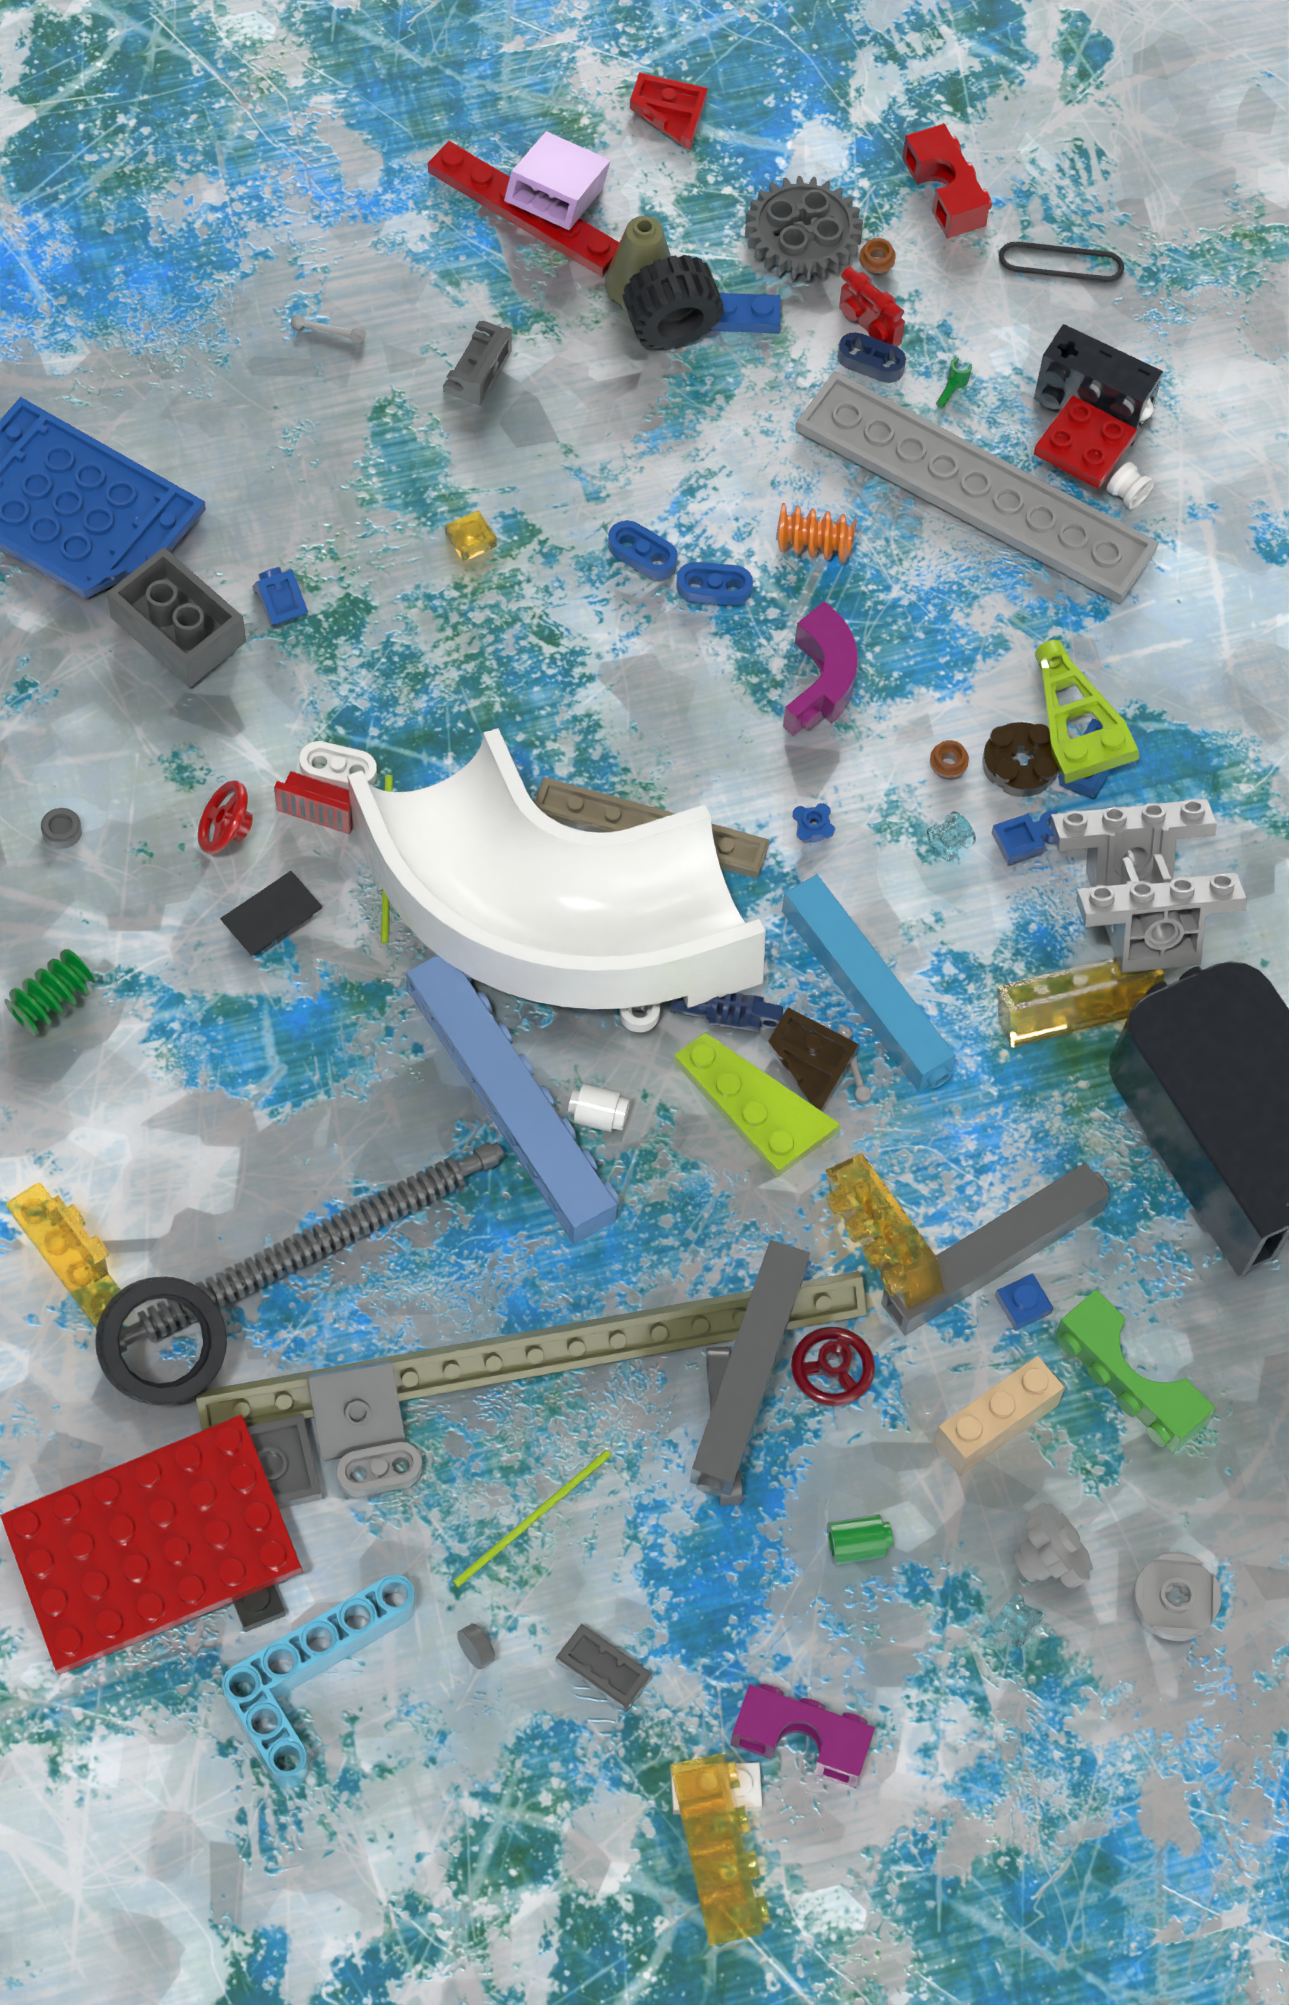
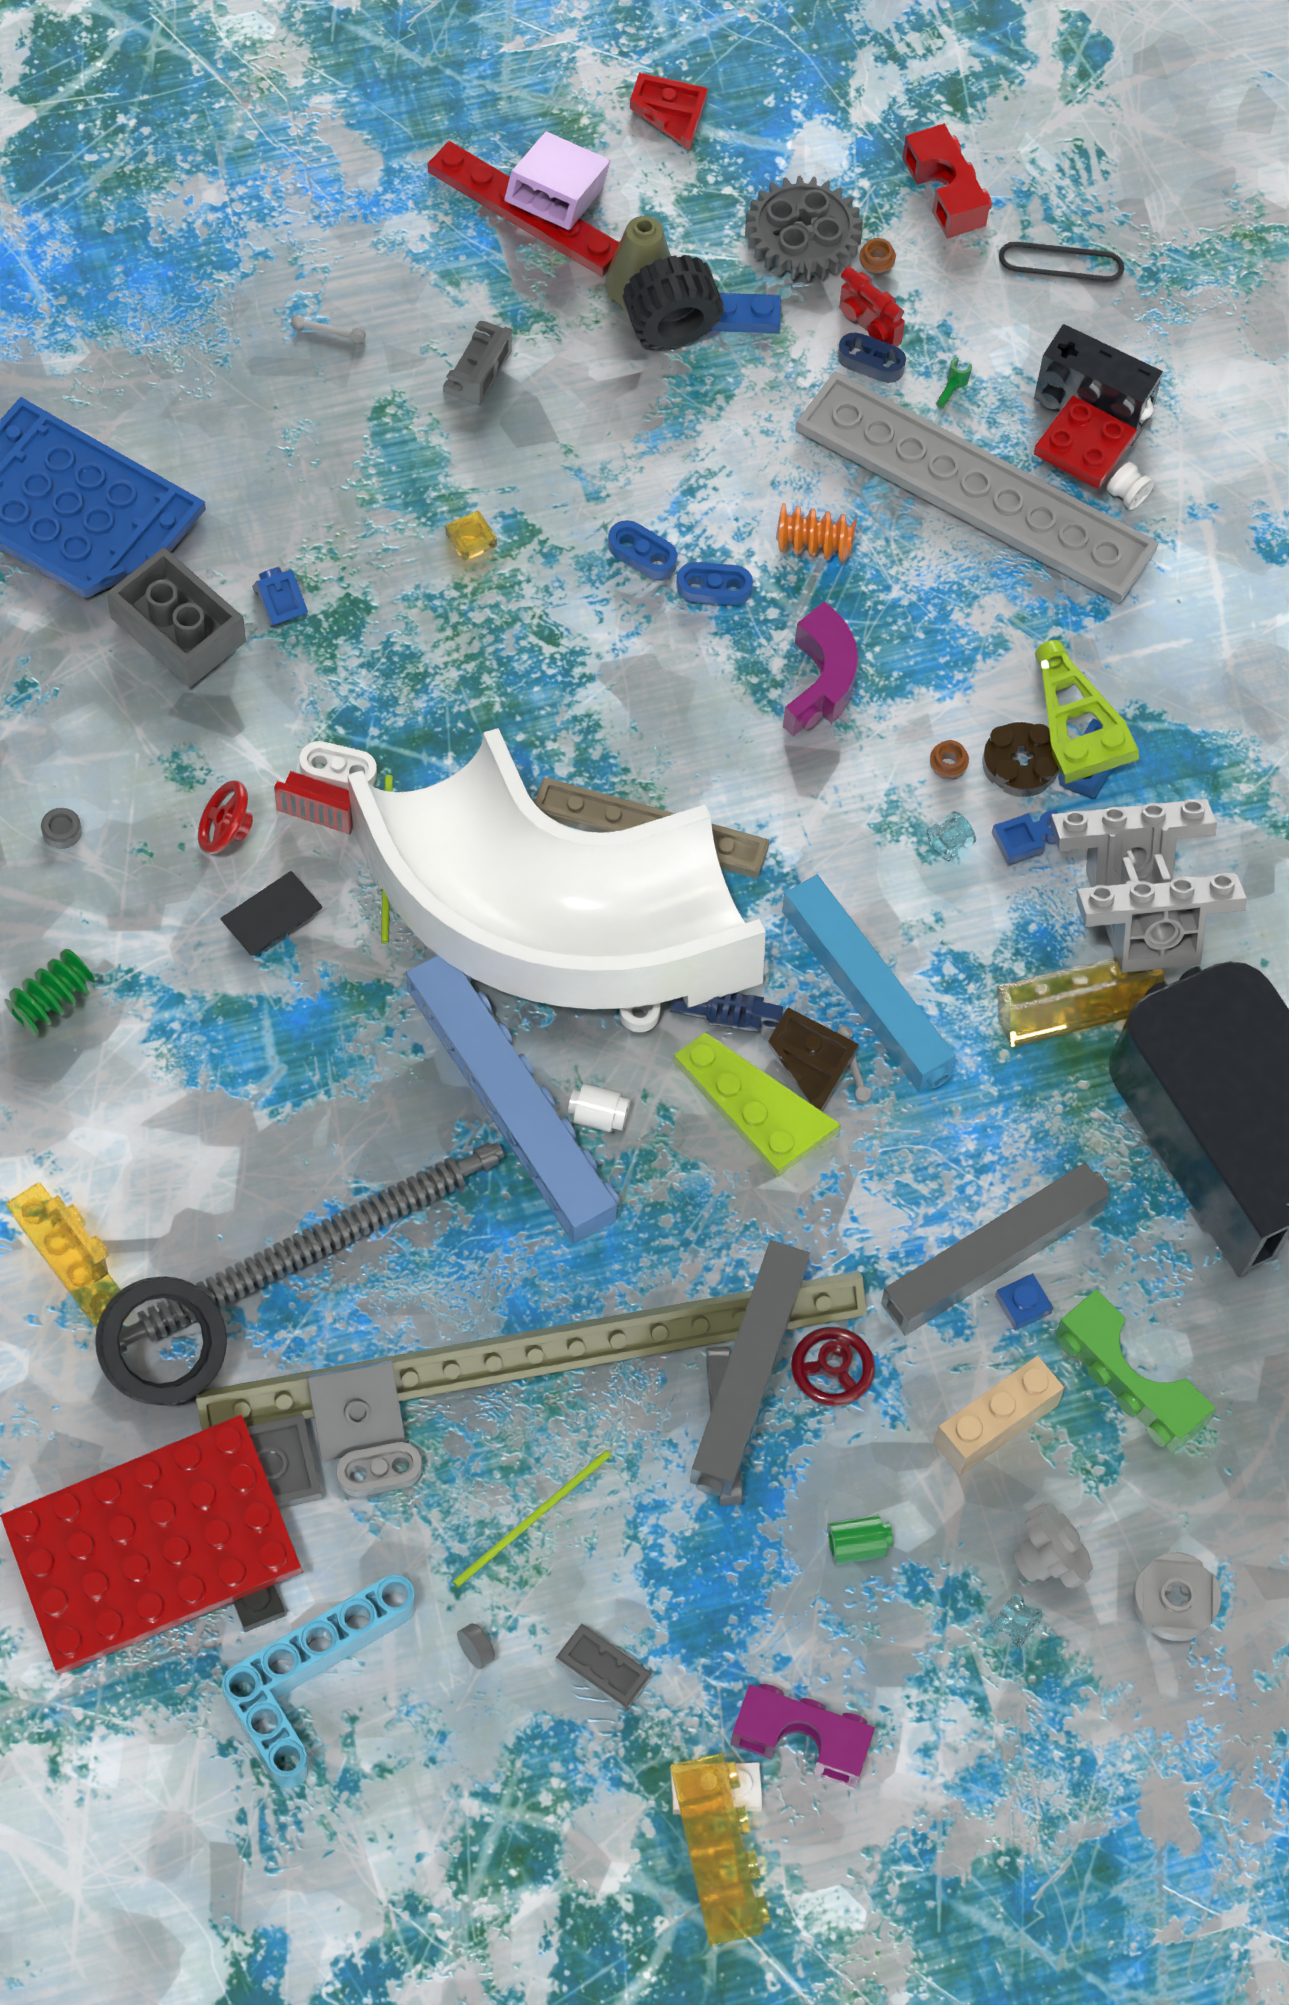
blue plate [792,803,835,843] -> none
clear yellow brick [825,1153,944,1309] -> none

